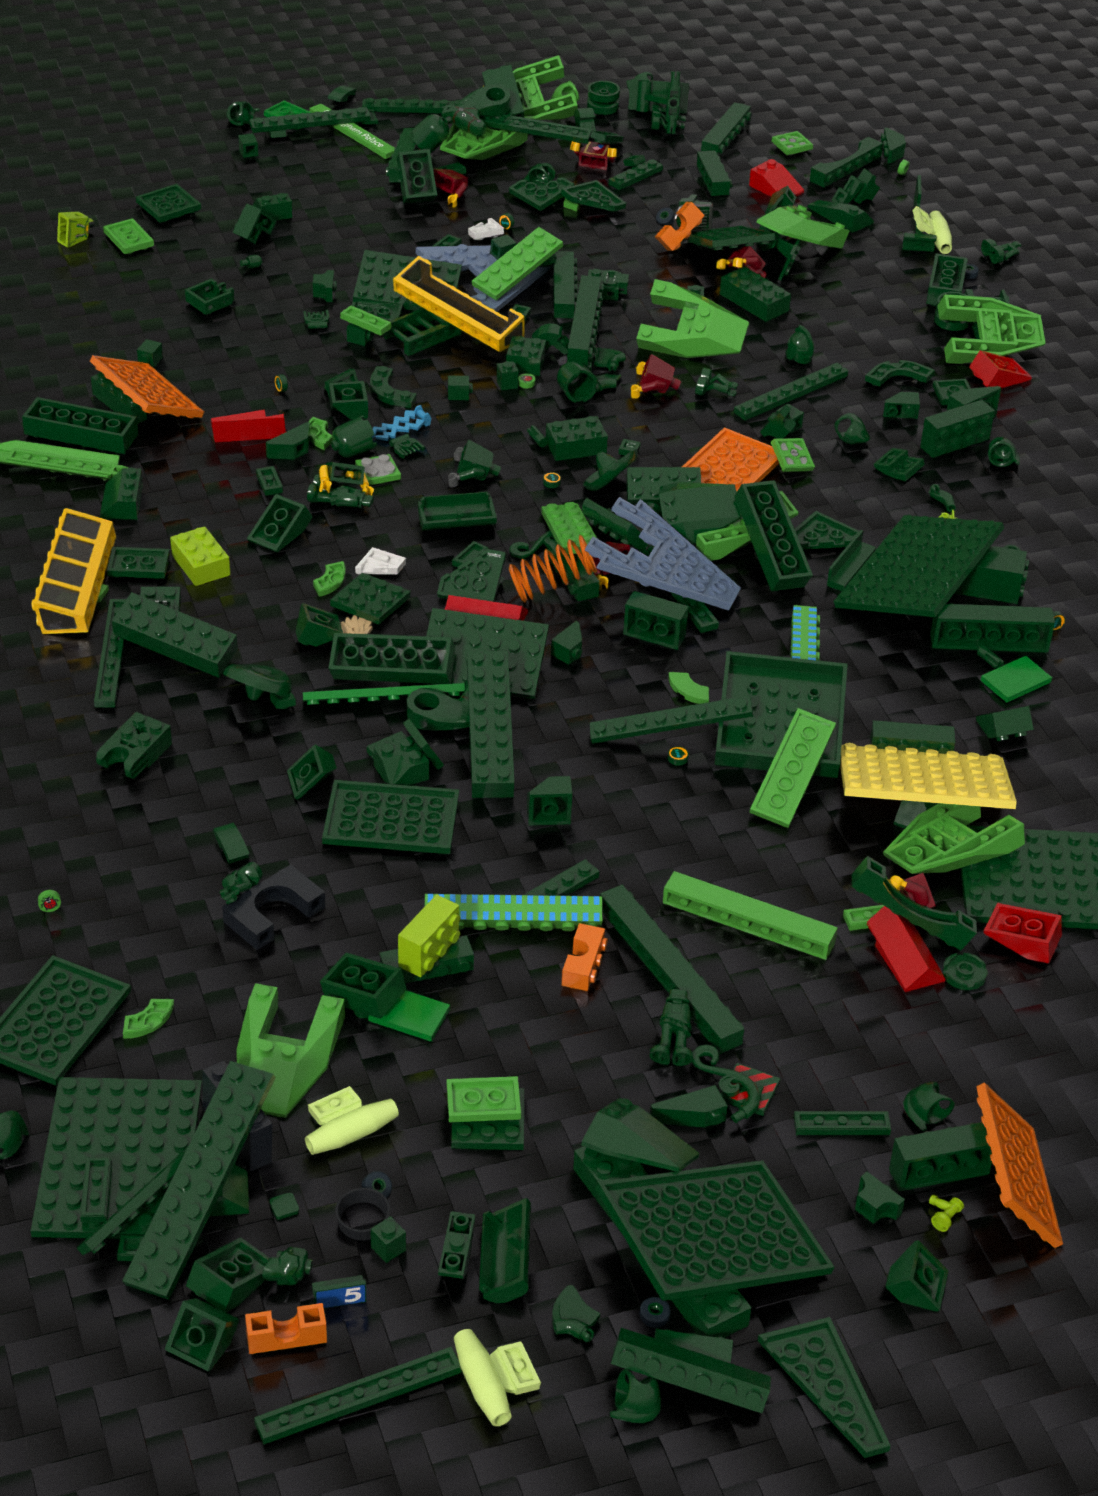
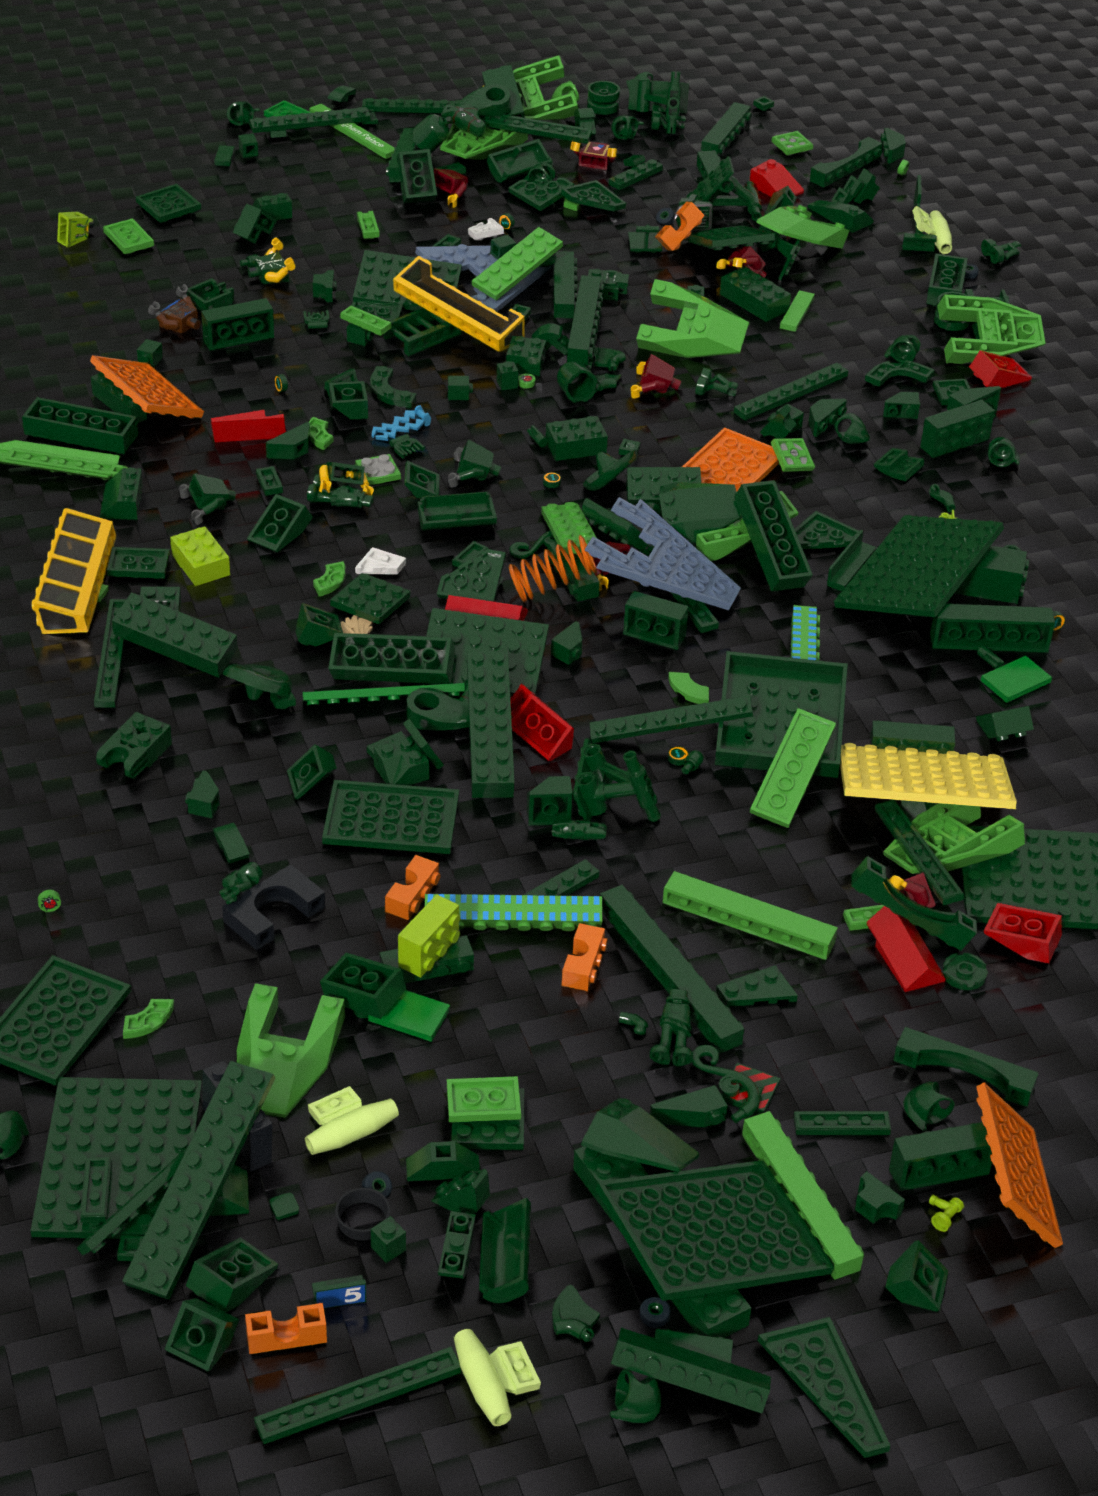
dark green head [262,1247,313,1286] -> none
dark green cylinder [331,415,377,458] -> none
dark green plate [590,131,624,144] -> none
dark green helmet [785,325,814,364] -> none
none -> reddish brown torso [148,284,201,333]
none -> dark green torso [179,474,236,525]
none -> dark green slope [185,770,220,818]
none -> dark green brick [201,298,274,350]
none -> dark green tile [214,145,235,166]
none -> torso [248,237,295,284]
none -> bright green plate [357,211,379,239]
none -> orange arch [385,855,441,920]
none -> dark green slope [404,461,440,498]
none -> dark green slope [406,1141,480,1181]
none -> dark green slope [431,1169,490,1214]
none -> dark green container [487,139,553,183]
none -> red slope [510,684,574,761]
none -> dark green hinge [552,820,607,840]
none -> dark green plate [572,738,661,822]
none -> dark green piece [611,115,644,140]
none -> dark green arm [619,1011,648,1035]
none -> dark green plate [628,224,662,253]
none -> dark green cylinder [681,750,704,775]
none -> dark green plate [686,156,762,221]
none -> dark green wing [716,965,798,1007]
none -> bright green brick [742,1111,864,1280]
none -> dark green plate [753,96,774,111]
none -> bright green tile [780,290,815,332]
none -> dark green slope [808,399,847,437]
none -> dark green tile [875,800,964,906]
none -> dark green piece [884,335,920,362]
none -> dark green arch [894,1027,1039,1107]

